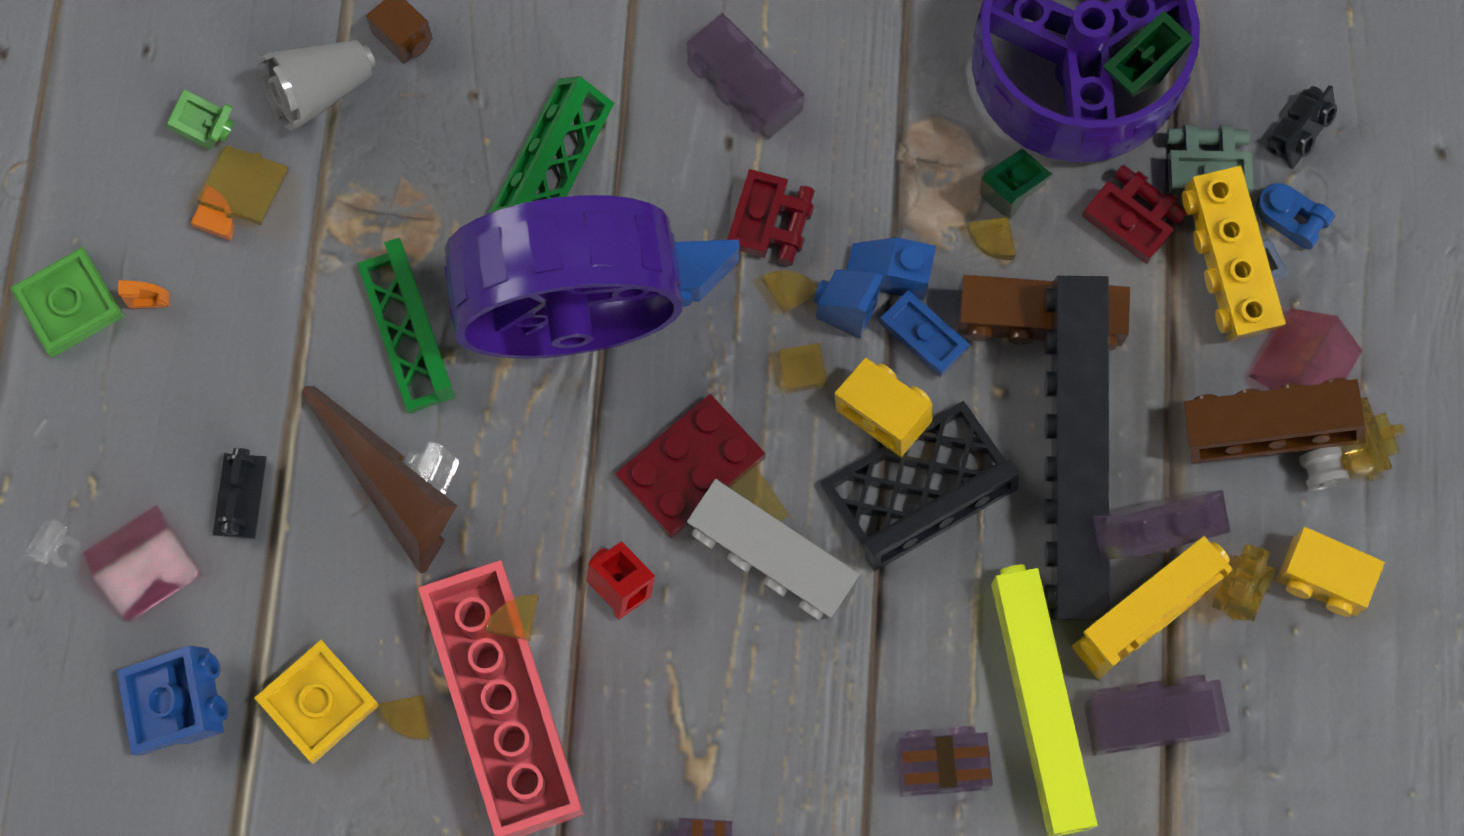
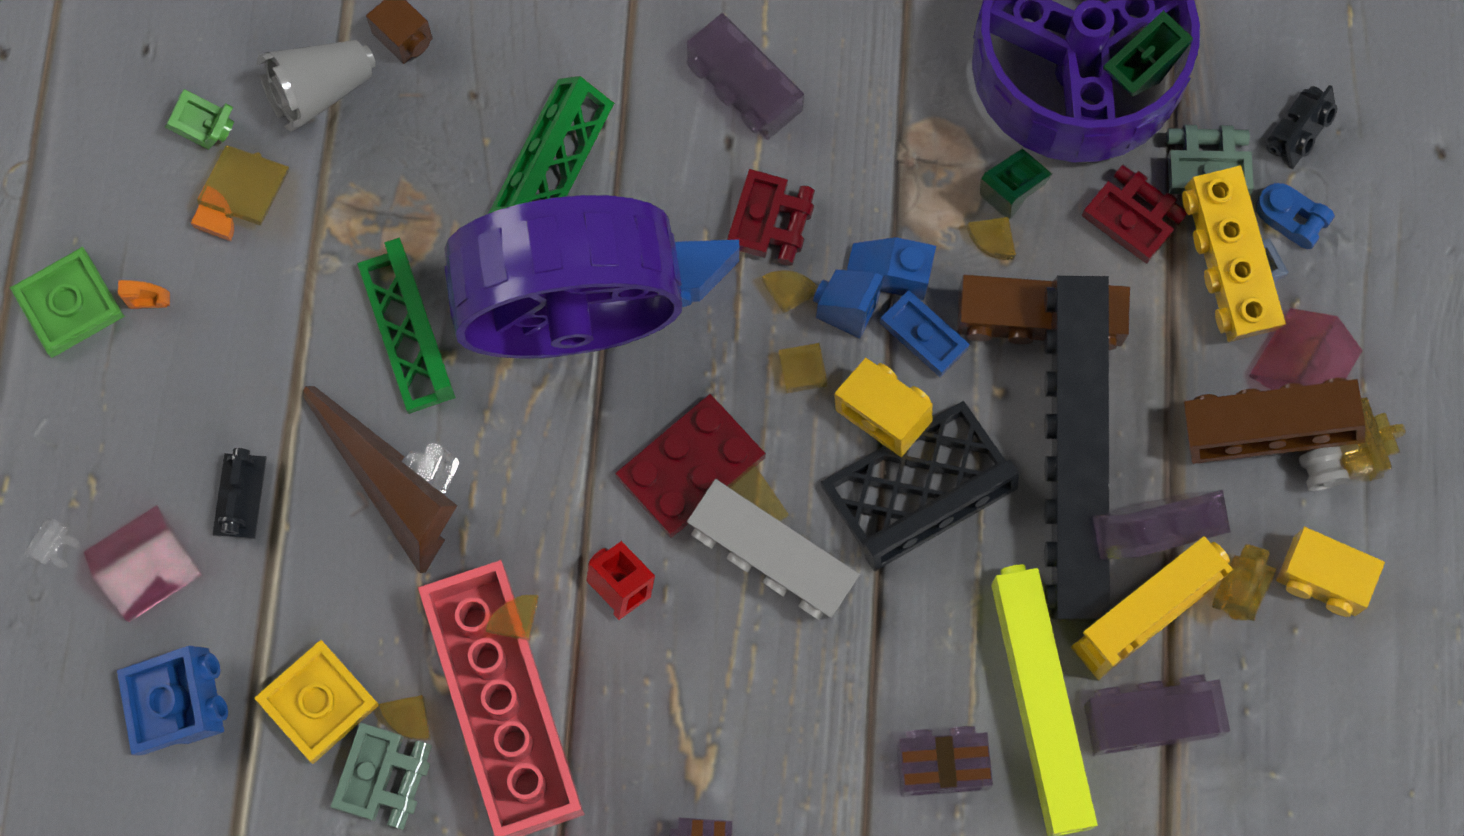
none -> sand green plate [331,722,432,830]

